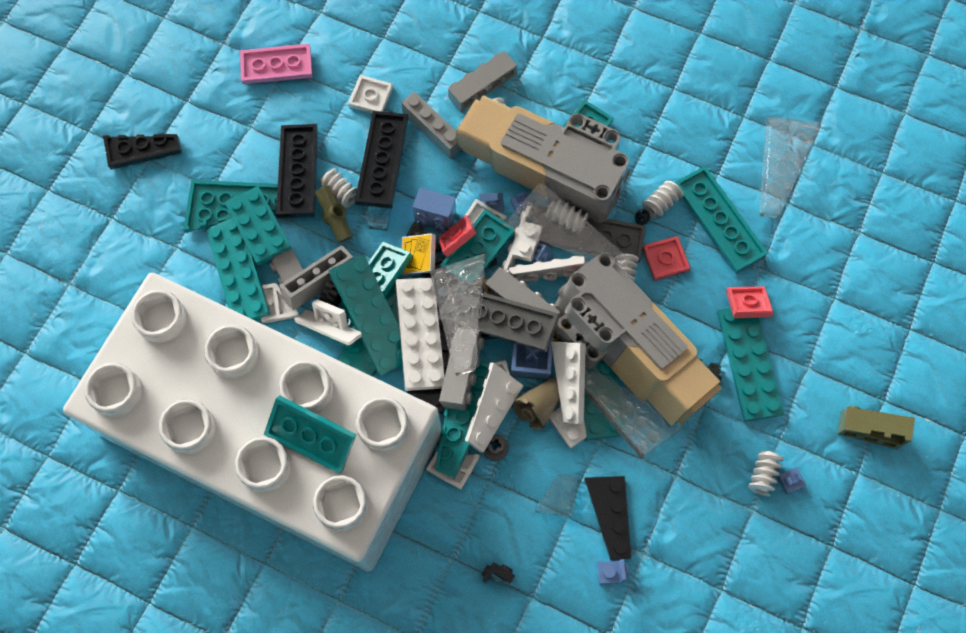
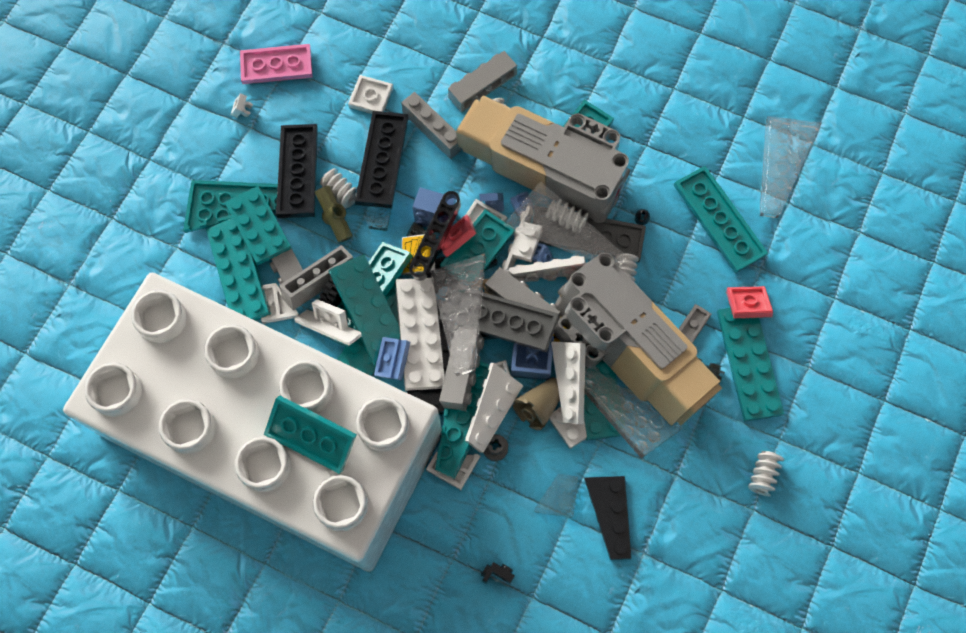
black wing [103,134,182,170] -> none
medium blue bracket [597,559,629,584] -> none
white piece [642,181,684,219] -> none
coral tile [642,236,690,281] -> none
medium blue tile [777,467,806,495] -> none
olive wedge [837,406,915,450] -> none
none -> white tile [231,93,253,118]
none -> medium blue plate [374,337,411,381]
none -> black beam [409,191,461,281]
none -> light grey tile [679,304,712,343]

